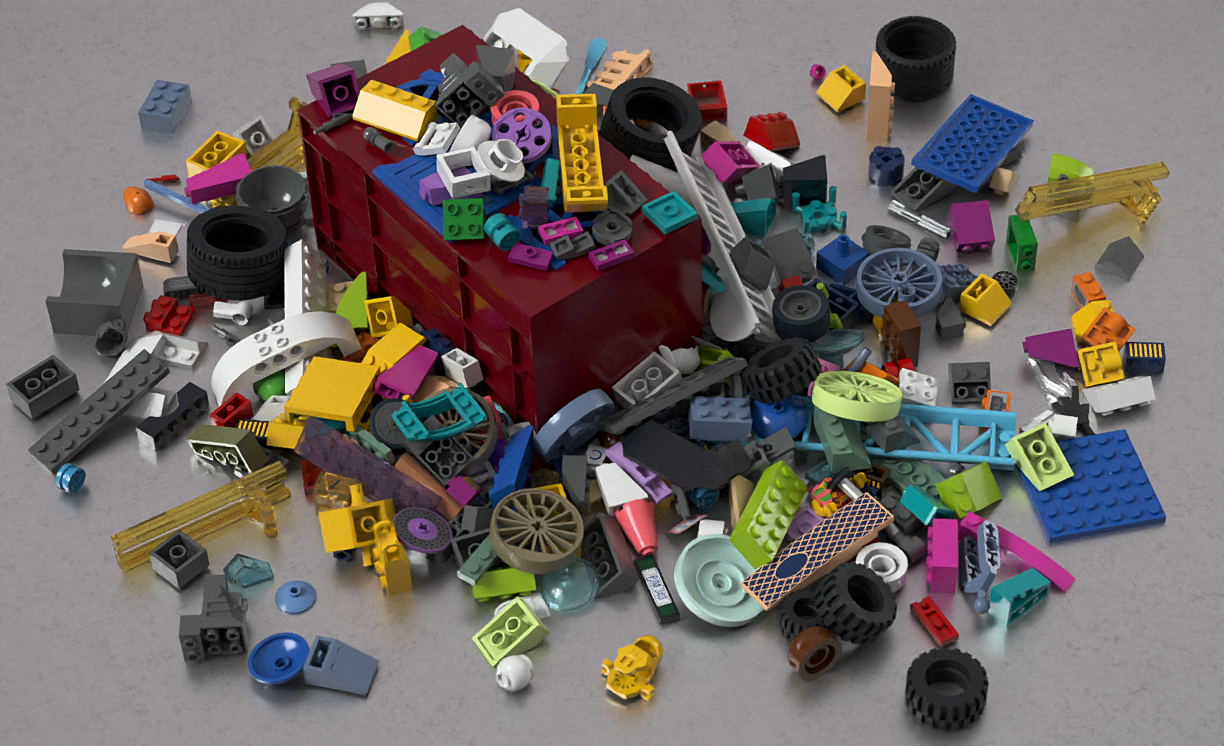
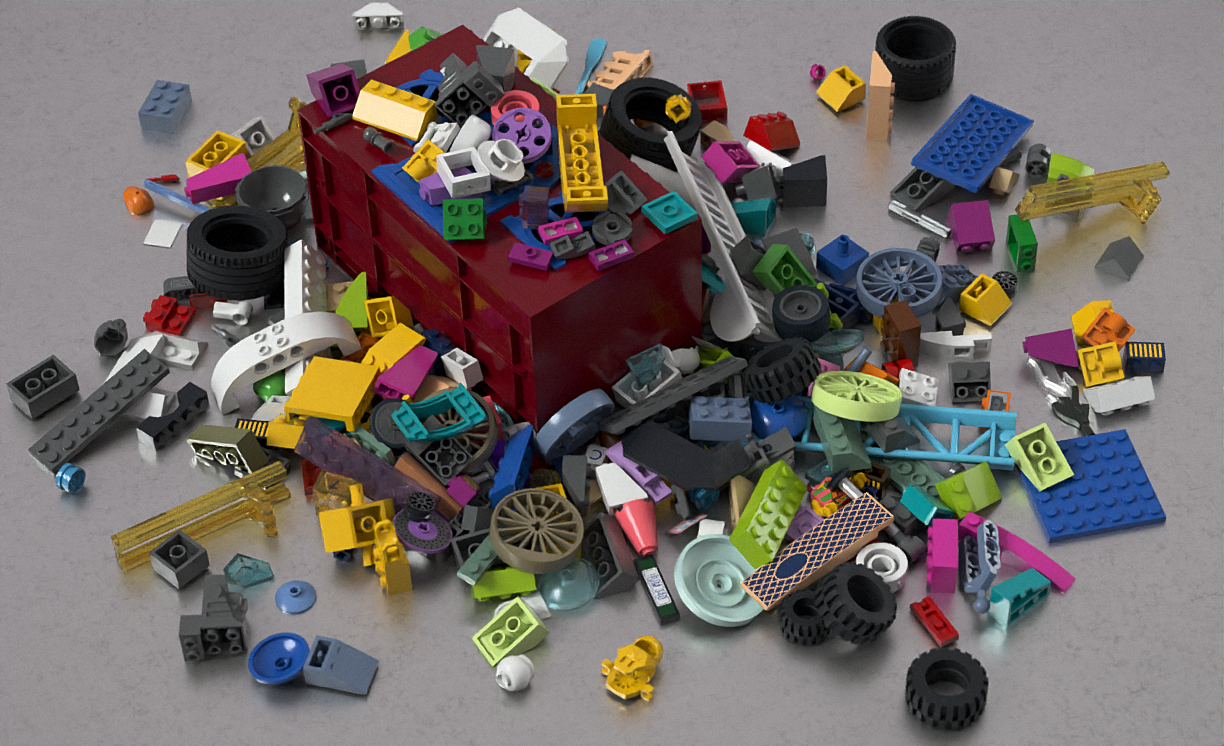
dark grey piece [45,249,143,336] -> none
light nougat slope [121,231,179,263] -> none
red brick [210,393,253,428] -> none
teal wheel [484,213,521,251] -> none
teal piece [539,158,561,207] -> none
reddish brown piece [787,626,842,680] -> none
teal plate [792,186,847,237] -> none
dark grey piece [862,225,911,256] -> none
dark blue brick [868,146,905,187] -> none
white axle [1019,410,1054,434] -> none
white brick [1048,414,1078,440] -> none
orange brick [1071,272,1107,308] -> none
none -> yellow plate [402,139,445,184]
none -> black wheel [403,492,435,523]
none -> clear light blue slope [626,343,666,387]
none -> yellow brick [665,94,692,123]
none -> bright green slope [752,244,817,296]
none -> white slope [919,331,992,359]
none -> dark grey wheel [1025,144,1052,178]

